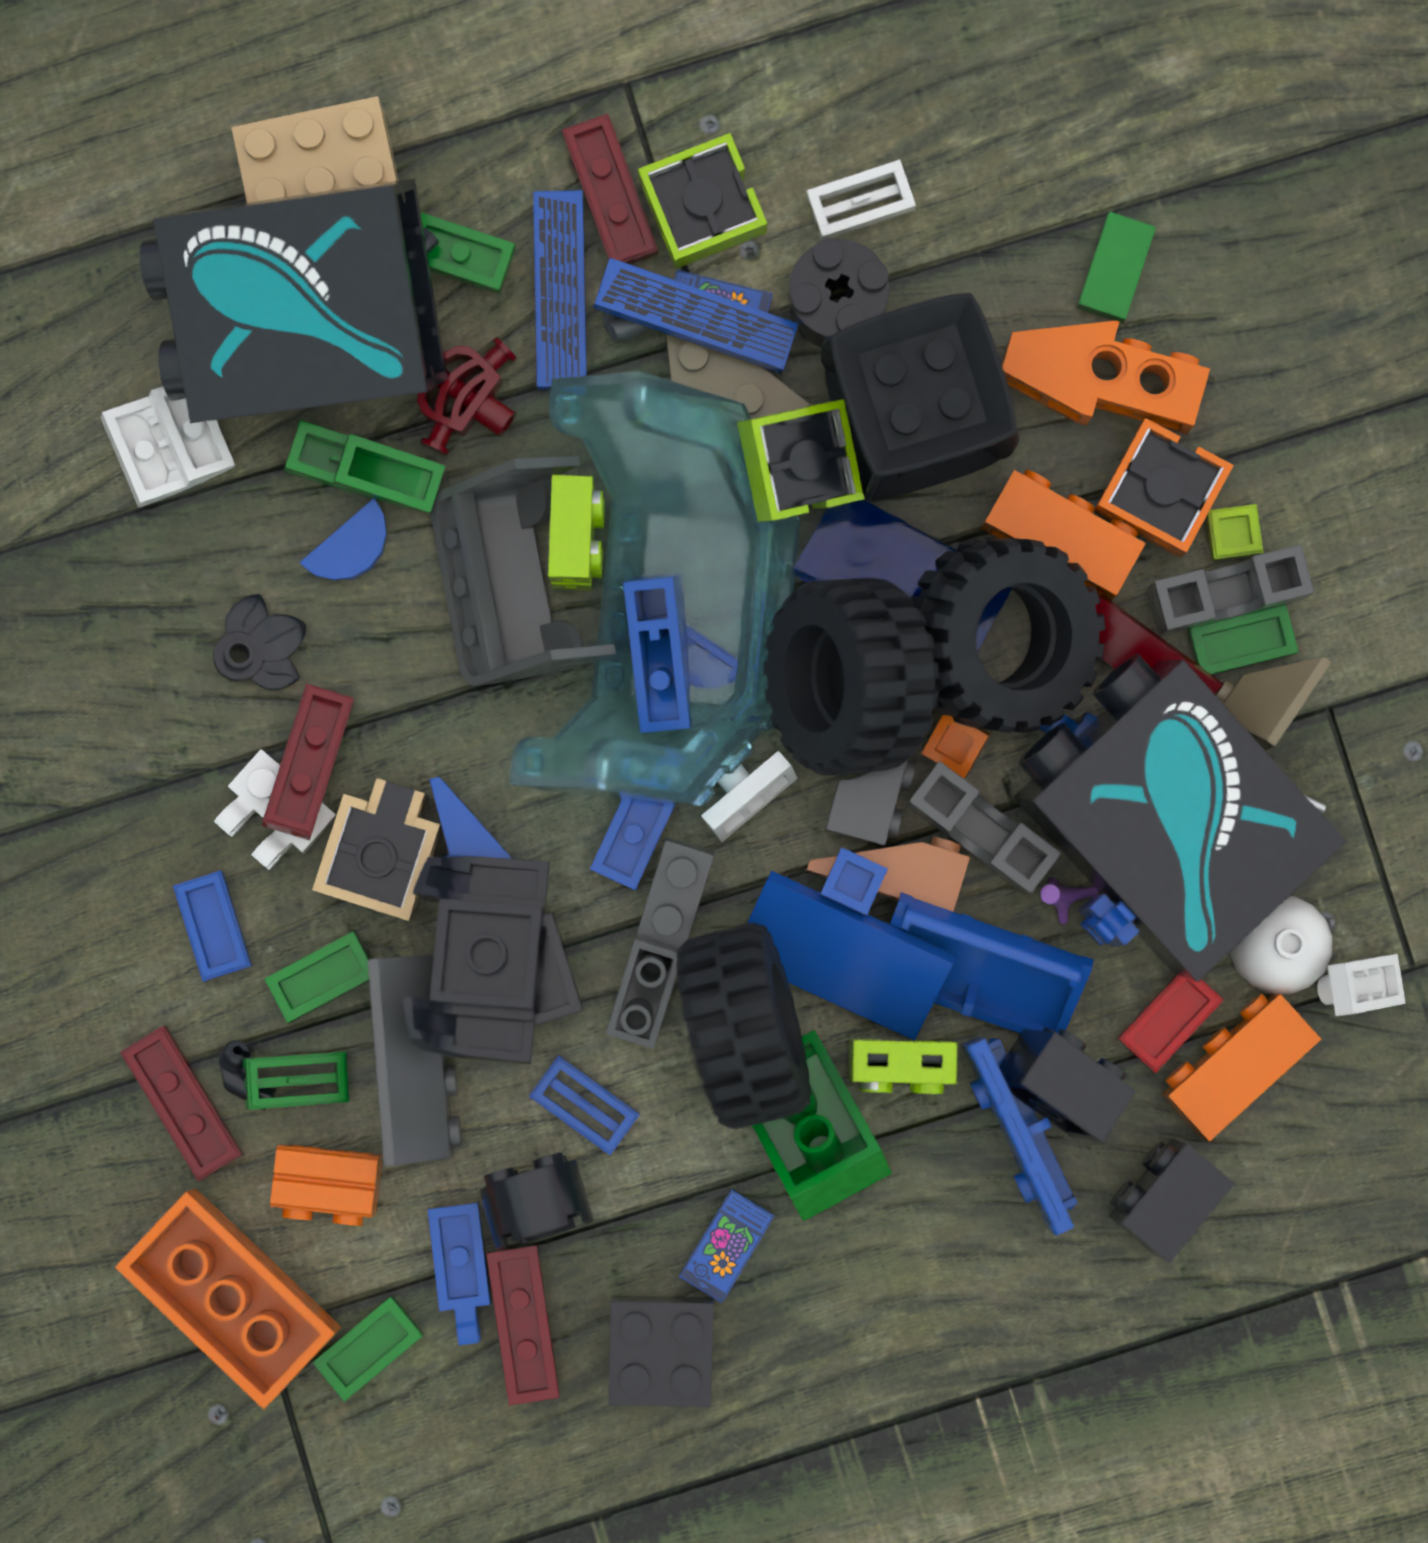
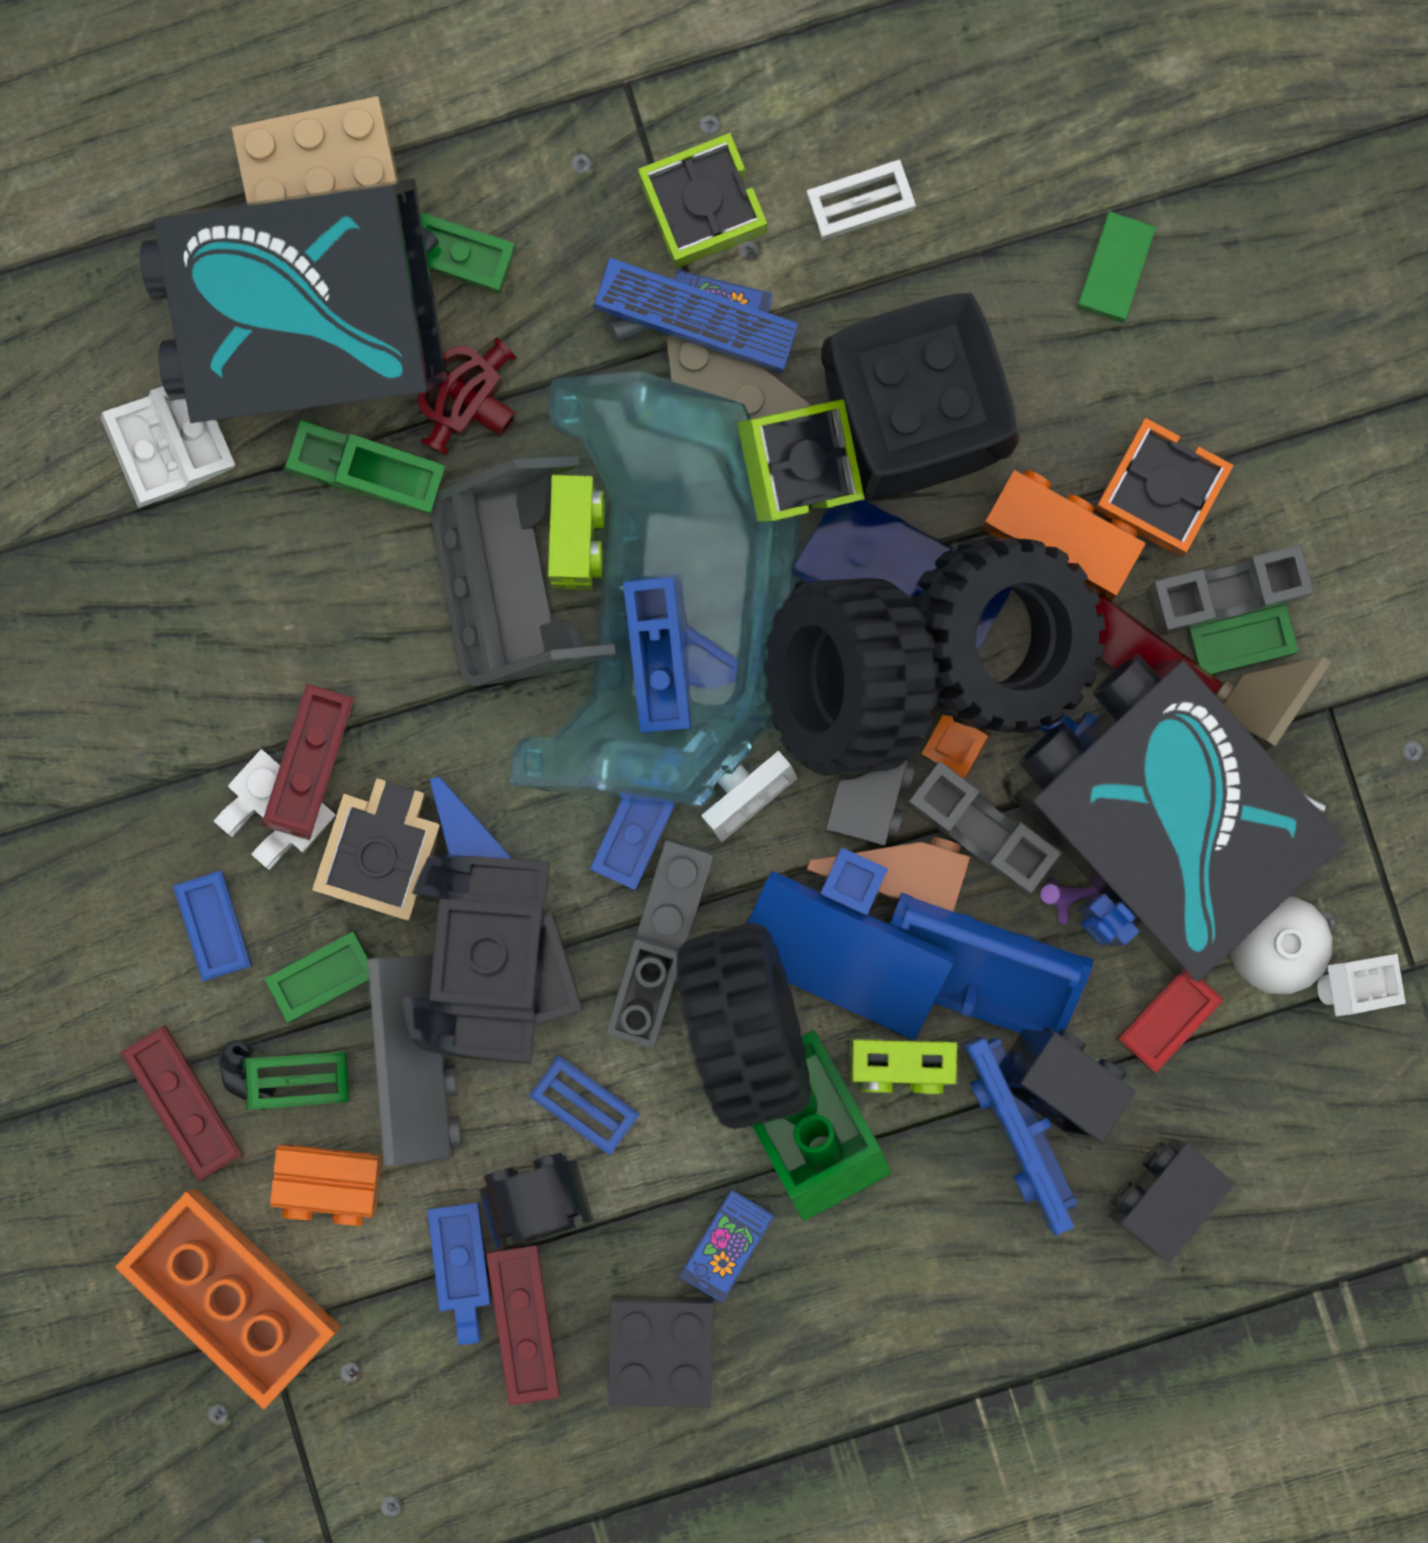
black plate [213,594,307,690] -> none
blue tile [299,498,387,581] -> none
green tile [312,1295,424,1402] -> none
blue tile [533,190,587,390] -> none
dark red tile [562,113,658,264] -> none
black brick [788,238,890,348] -> none
orange brick [1001,321,1210,435] -> none
orange brick [1161,993,1321,1142] -> none
lime tile [1205,504,1264,562] -> none

